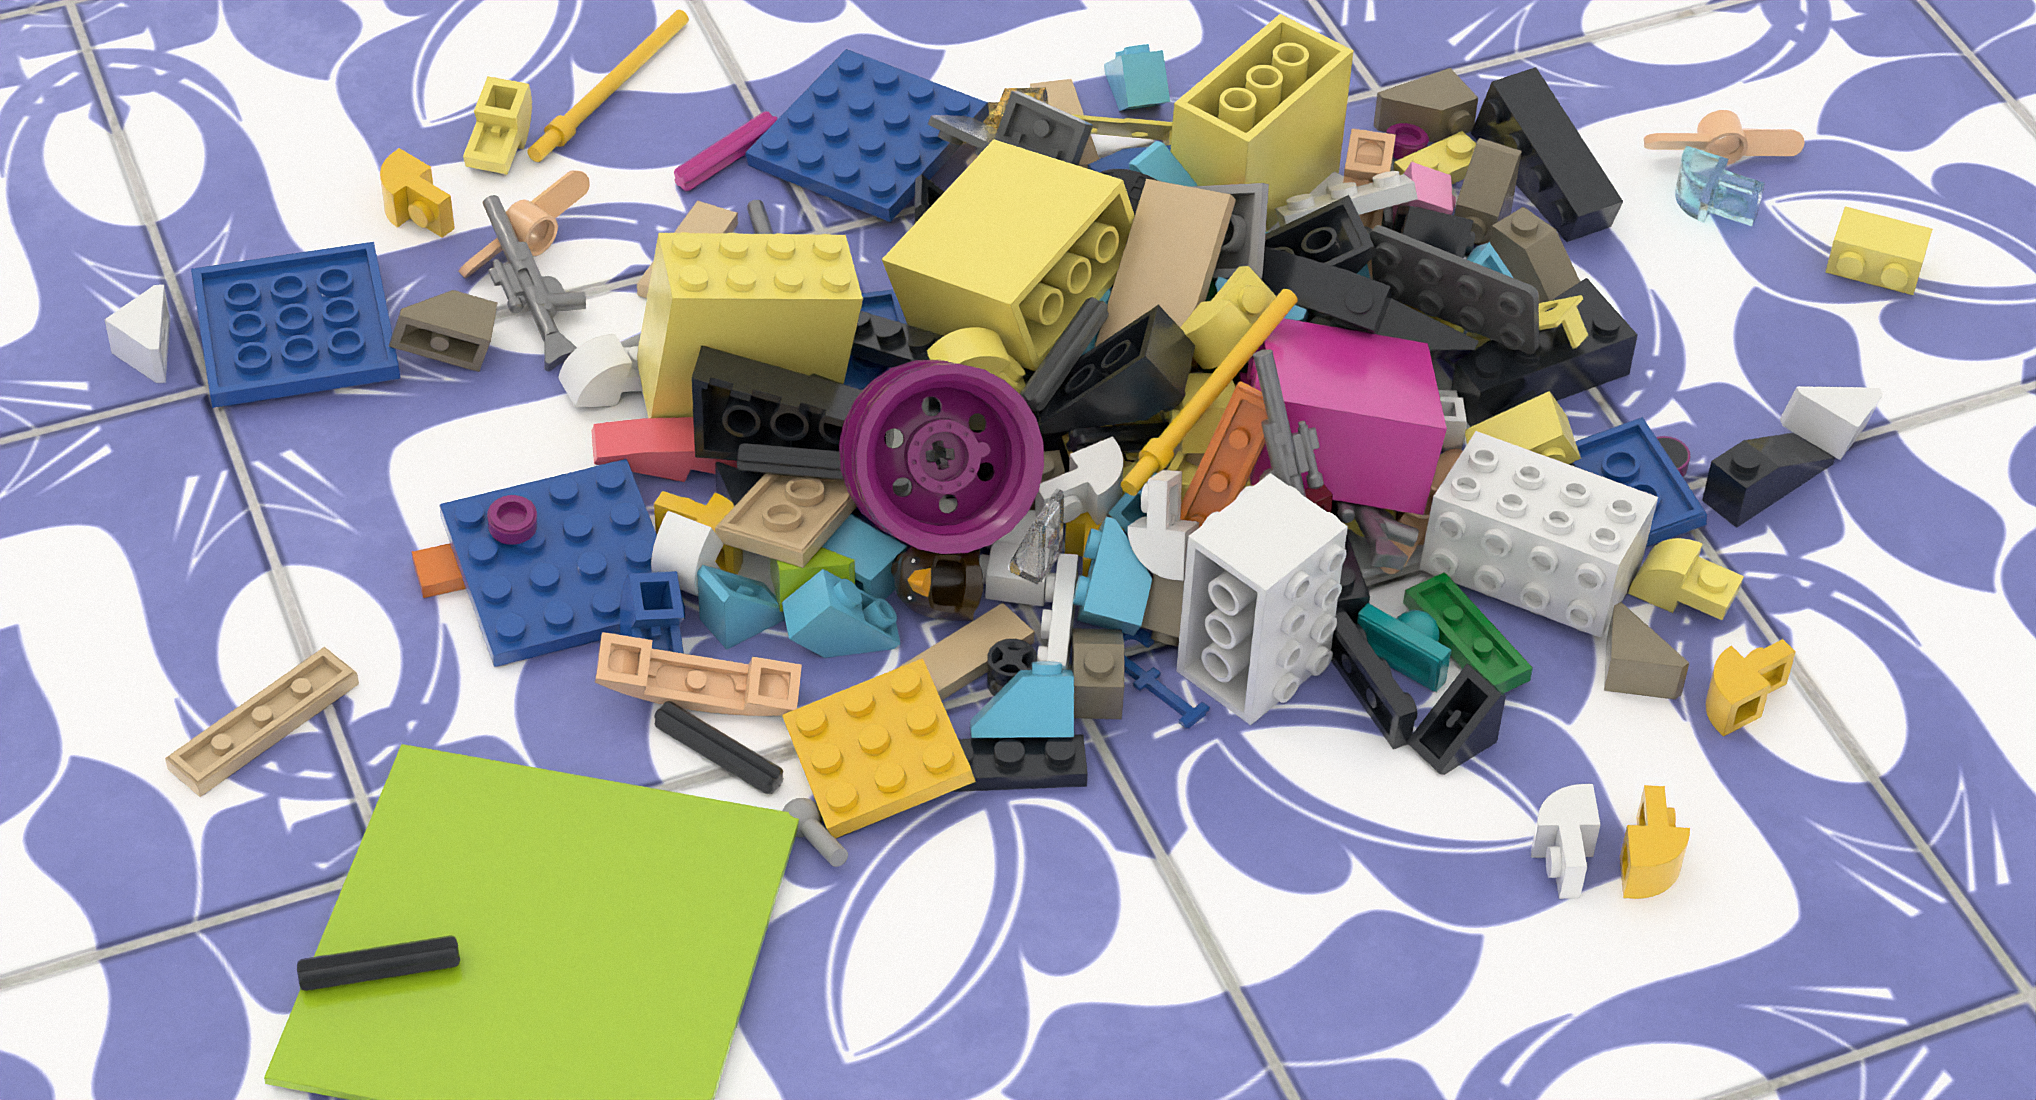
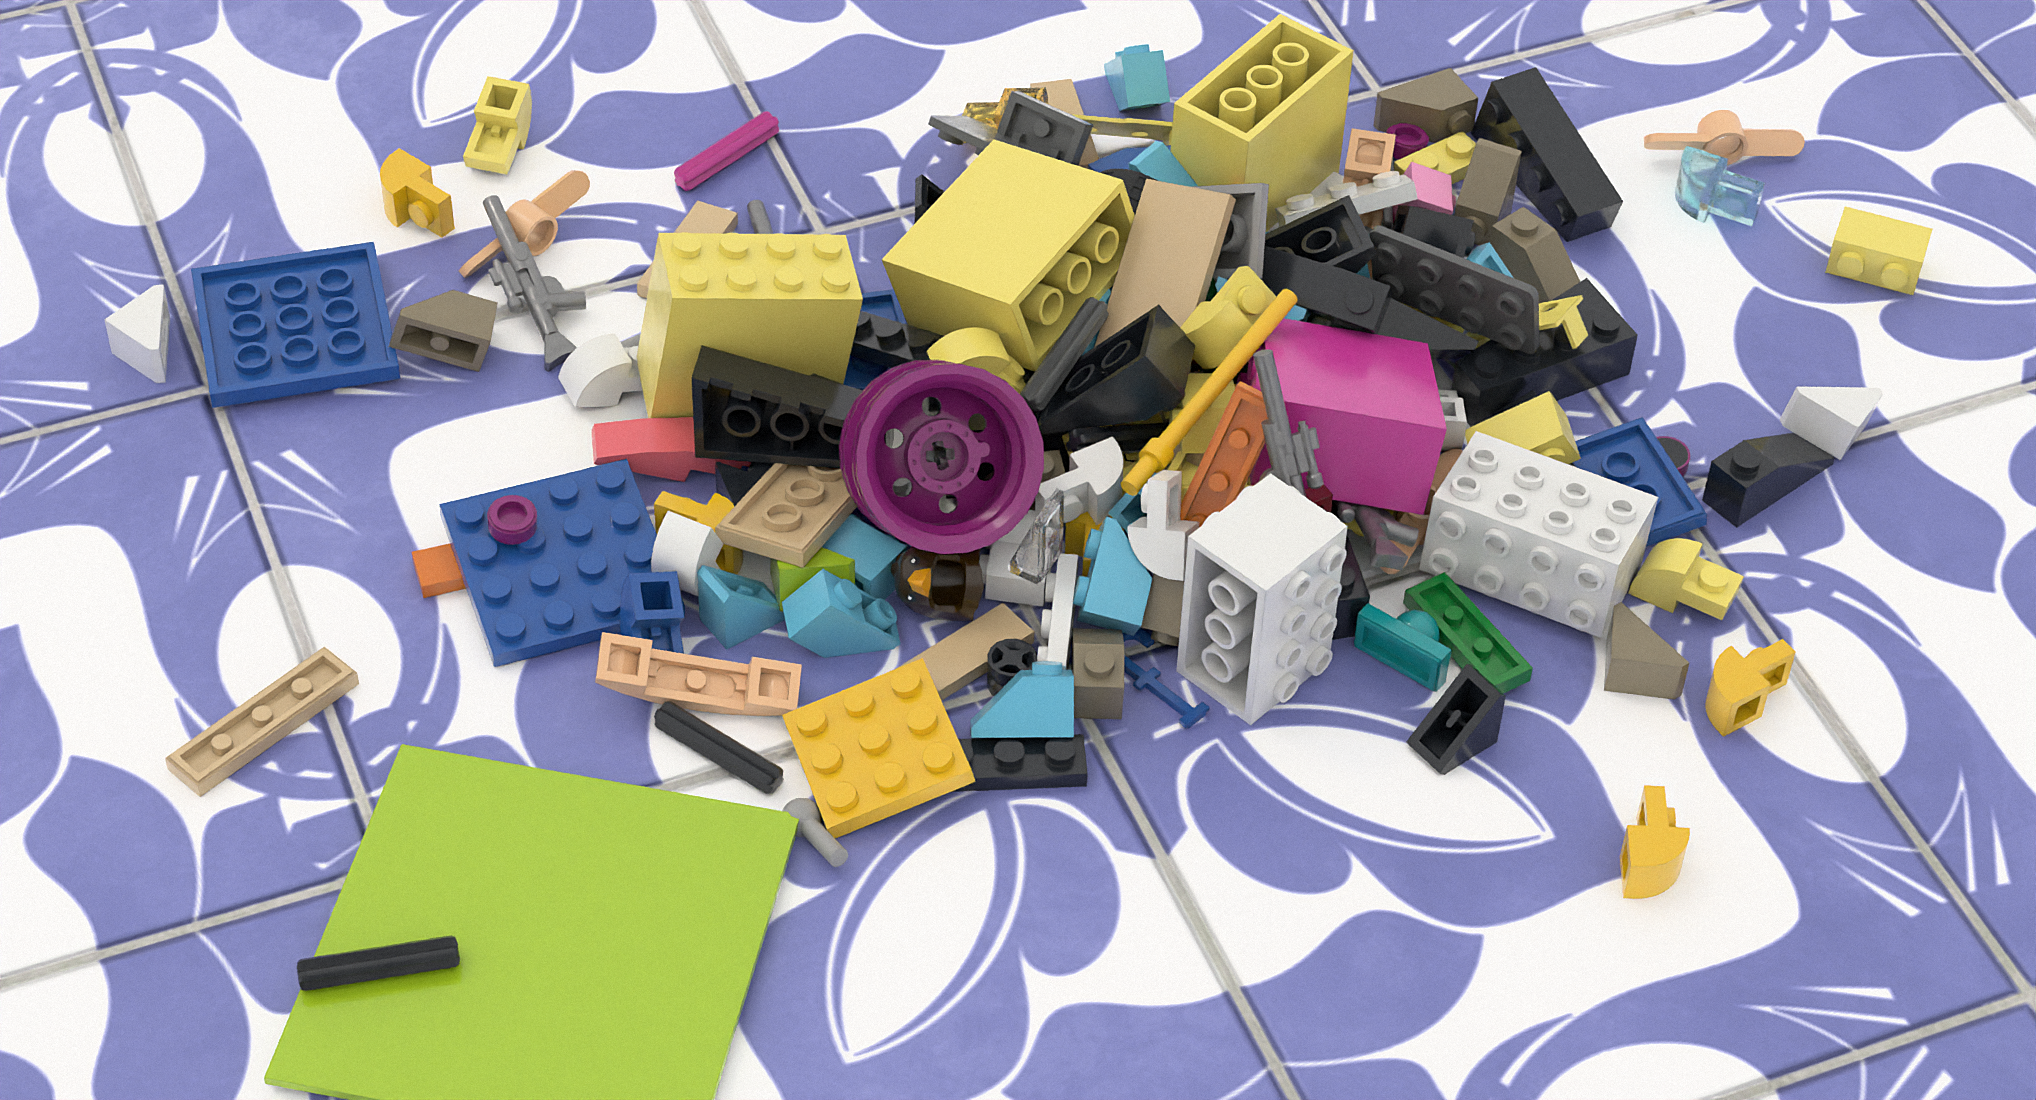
yellow bar [527,9,689,162] -> none
black axle [737,443,844,481] -> none
blue plate [745,49,989,222] -> none
black plate [1331,607,1418,750] -> none
white brick [1531,784,1600,899] -> none

